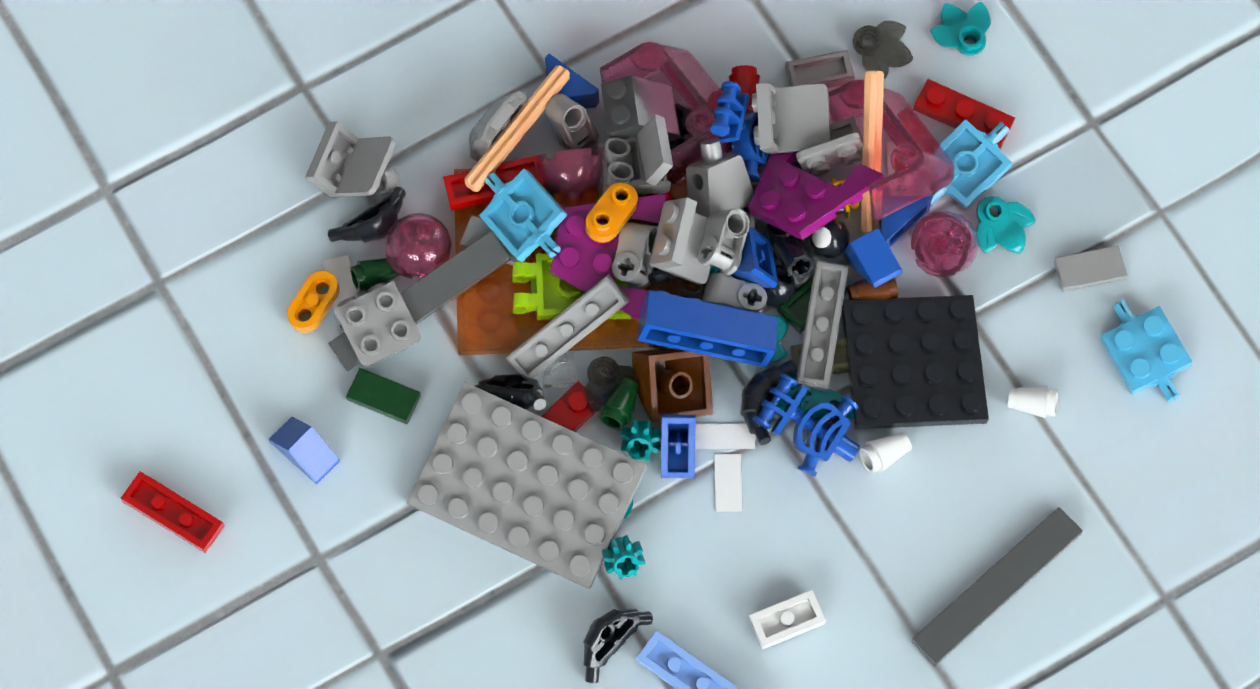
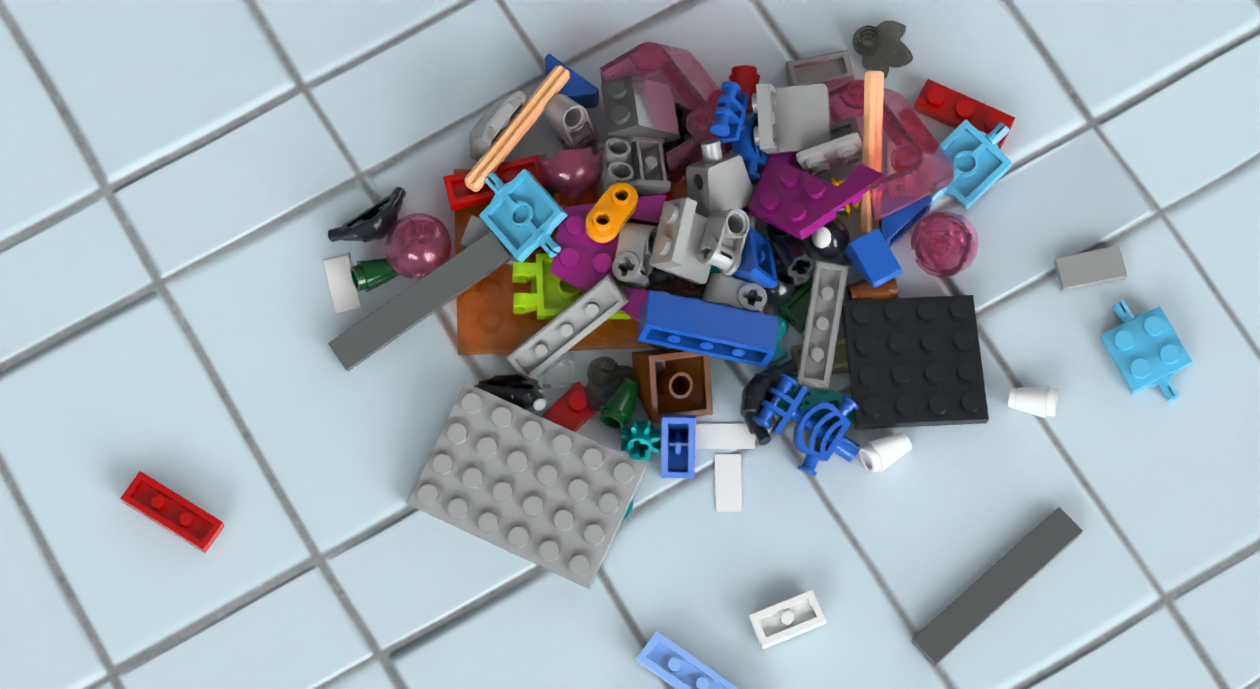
slope [268,417,340,485] -> none
light orange plate [287,270,340,333] -> none
light grey bracket [305,121,396,197] -> none
light grey bracket [334,281,421,367] -> none
dark green tile [346,368,421,424] -> none
light grey hinge [377,166,400,193] -> none
black piece [583,609,653,683] -> none
teal gear [602,535,646,580] -> none
light grey tile [637,114,673,186] -> none
teal plate [930,2,991,56] -> none
teal plate [975,196,1035,253] -> none

